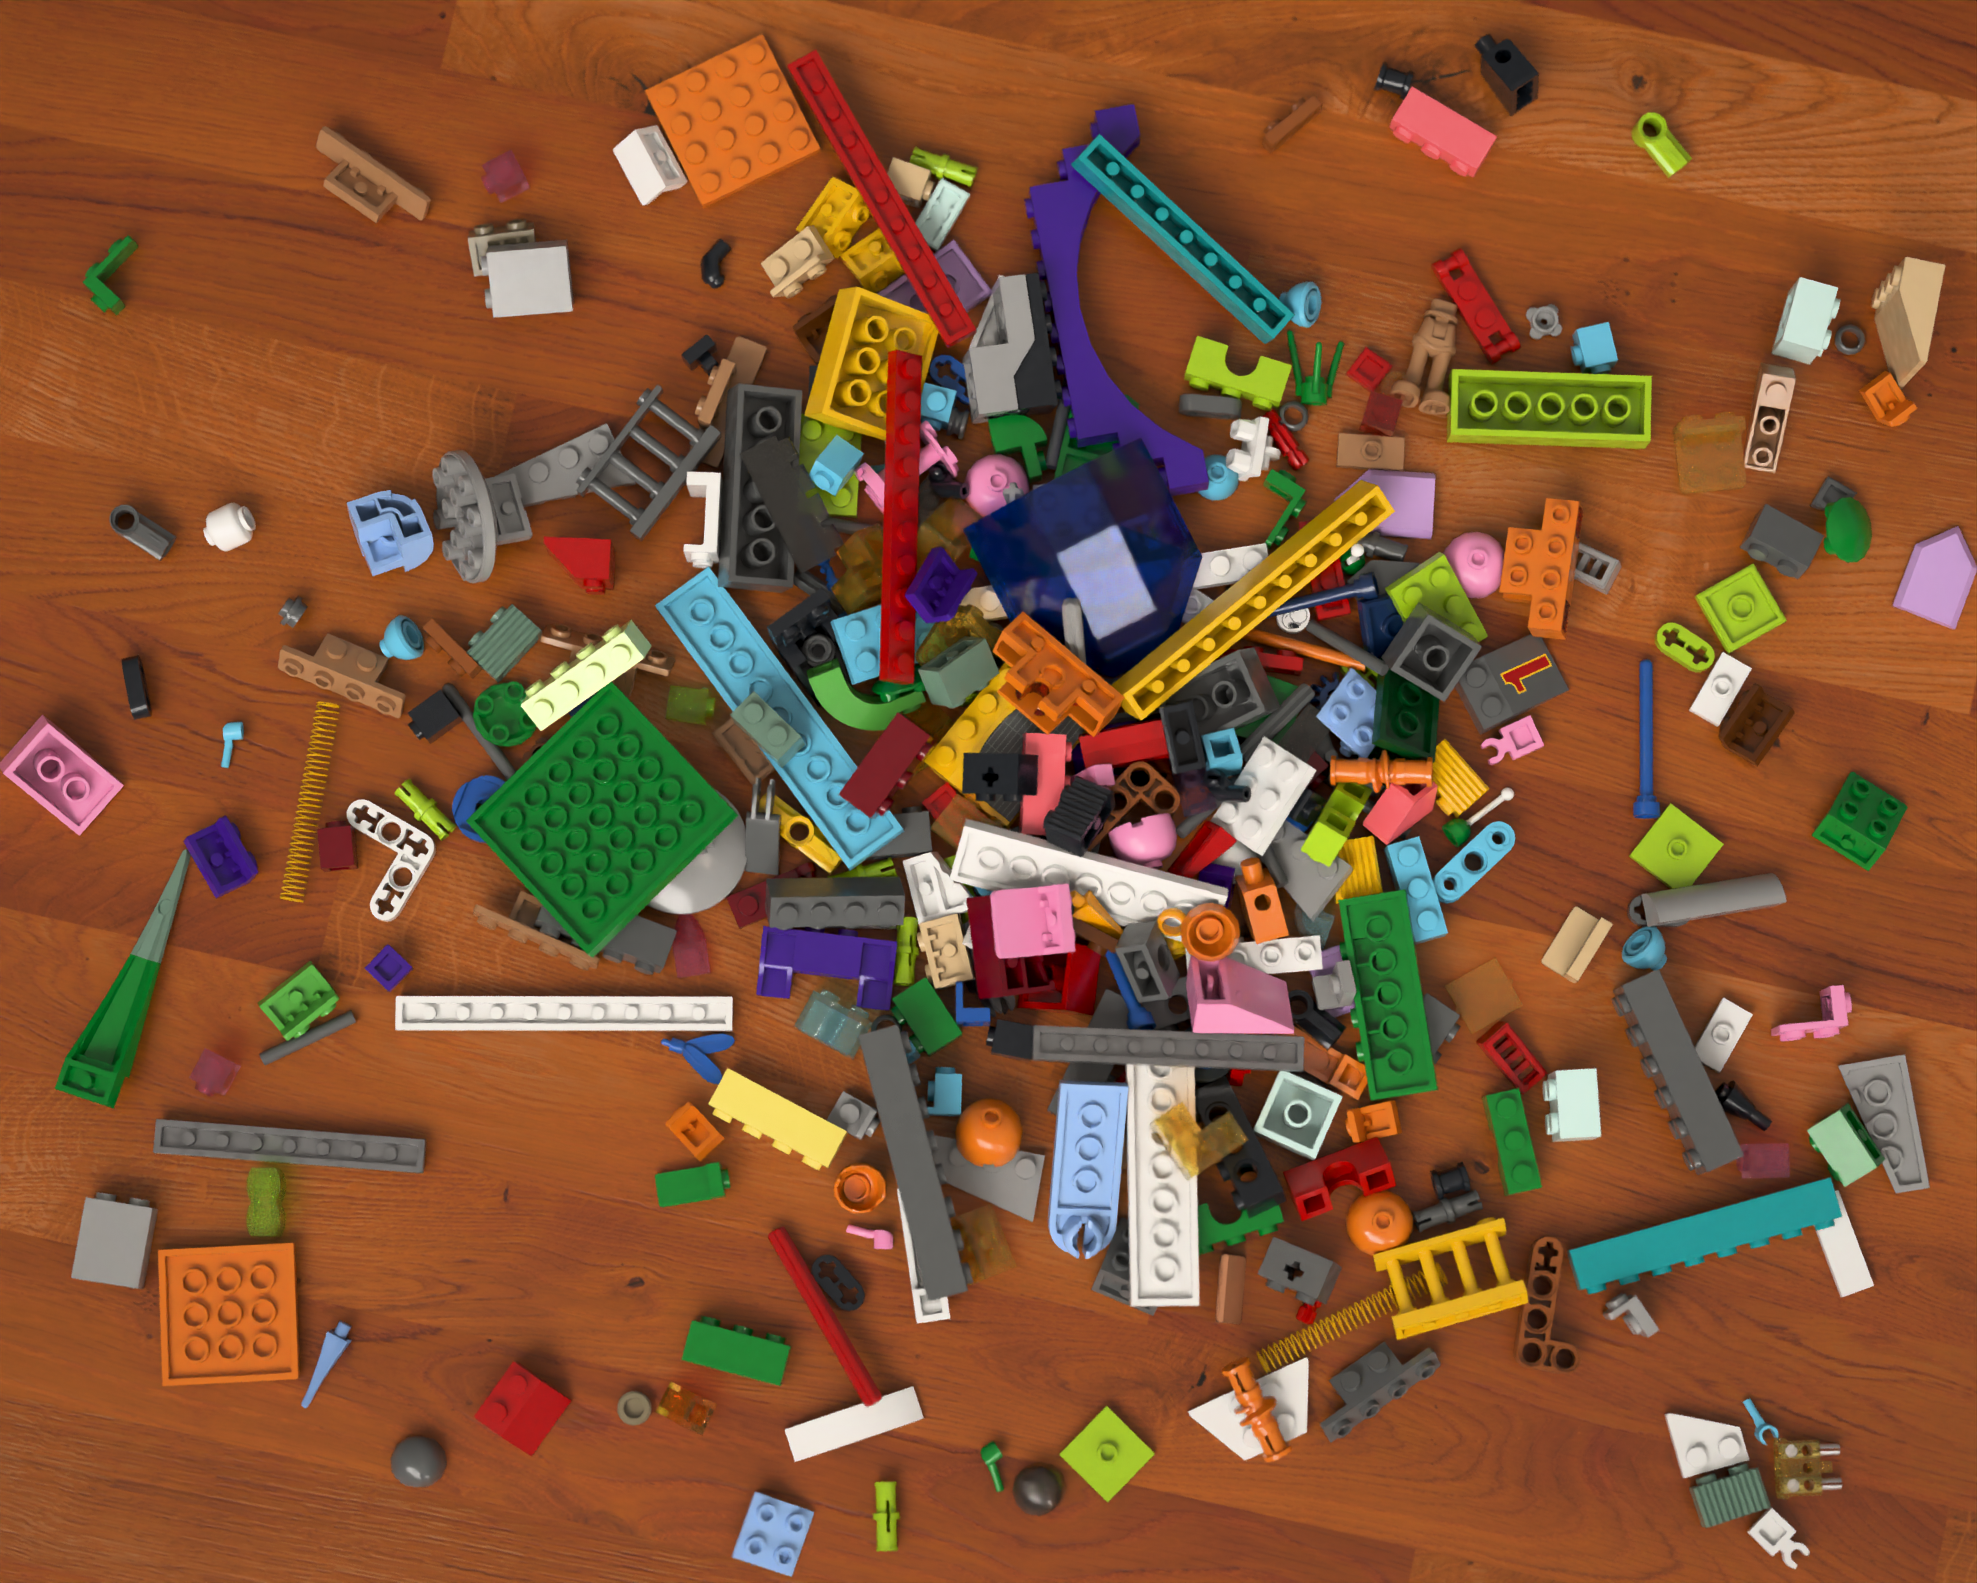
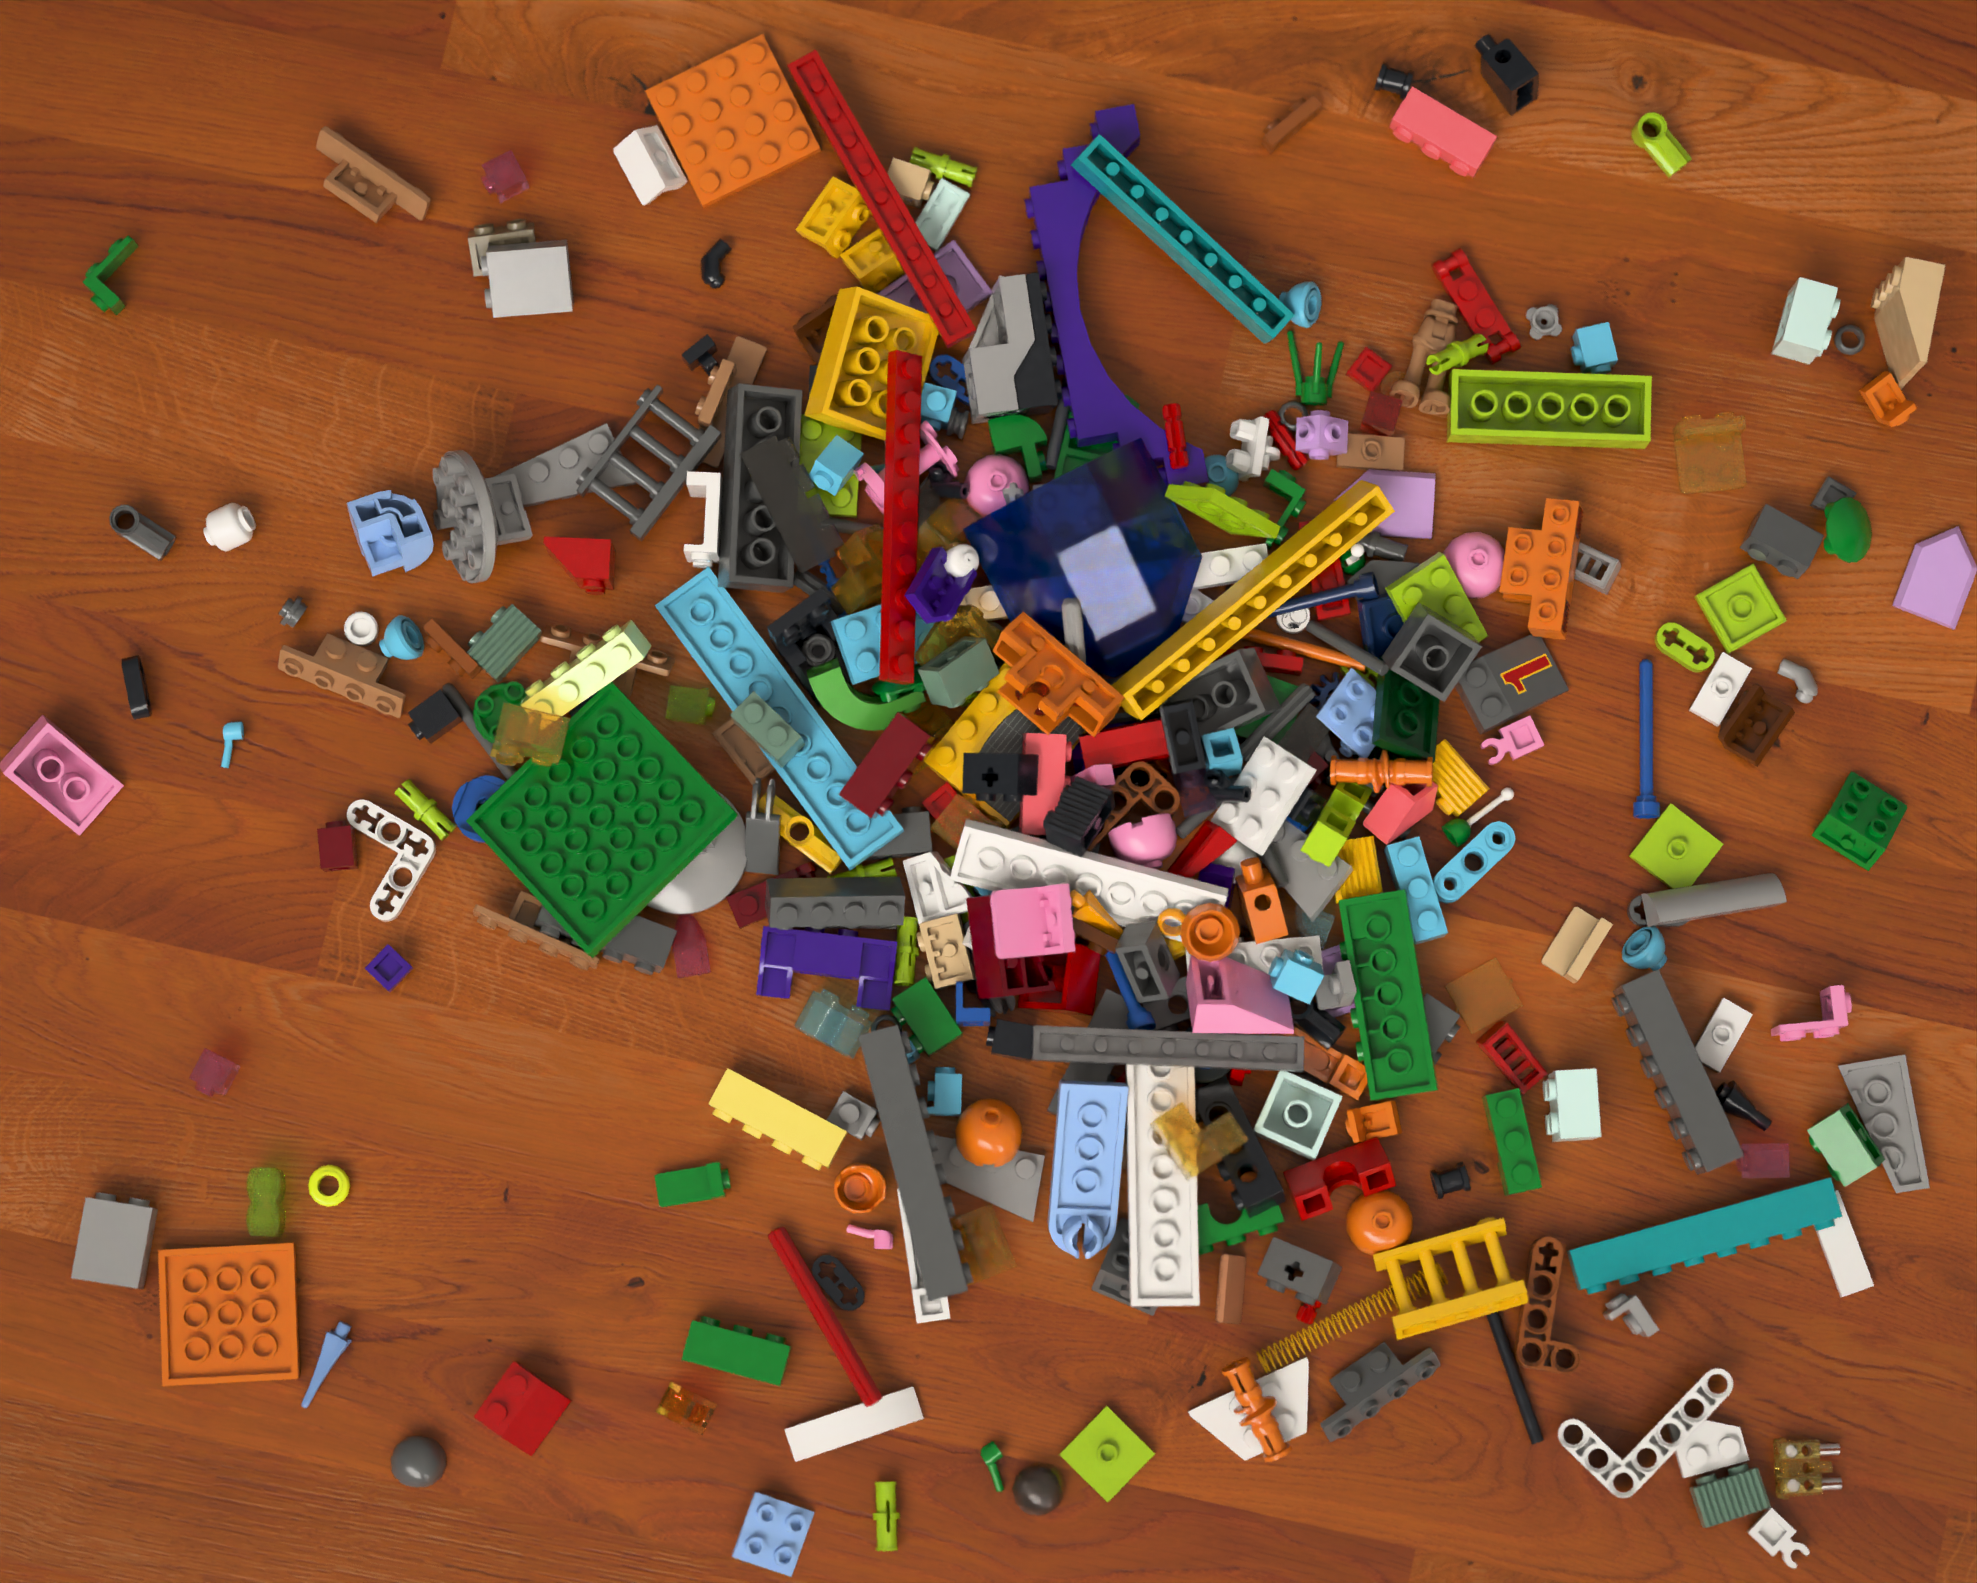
green plate [55,849,191,1109] -> none
flat silver plate [153,1119,427,1174] -> none
dark purple bracket [183,815,258,899] -> none
bright green bracket [258,961,340,1041] -> none
dark grey bar [259,1010,357,1066] -> none
yellow piece [280,701,341,902] -> none
white plate [395,996,733,1031] -> none
dark tan tile [617,1391,652,1425] -> none
blue piece [661,1033,735,1084] -> none
orange bracket [665,1101,725,1161] -> none
tan bracket [761,225,835,298] -> none
dark grey beam [1178,394,1242,420] -> none
lime arch [1184,336,1292,411] -> none
dark grey pin [1412,1189,1483,1233] -> none
medium nougat slope [1742,363,1796,473] -> none
medium azure hand [1743,1398,1779,1445] -> none
none -> neon yellow piece [308,1165,350,1207]
none -> white tile [344,612,379,646]
none -> clear yellow brick [490,703,570,766]
none -> white piece [944,544,979,577]
none -> red axle [1162,403,1189,469]
none -> lime plate [1165,481,1281,539]
none -> medium azure brick [1268,949,1325,1004]
none -> lavender brick [1296,410,1348,460]
none -> lime pin [1426,334,1488,375]
none -> black bar [1486,1311,1544,1444]
none -> white beam [1558,1368,1733,1498]
none -> light grey arm [1777,658,1818,704]

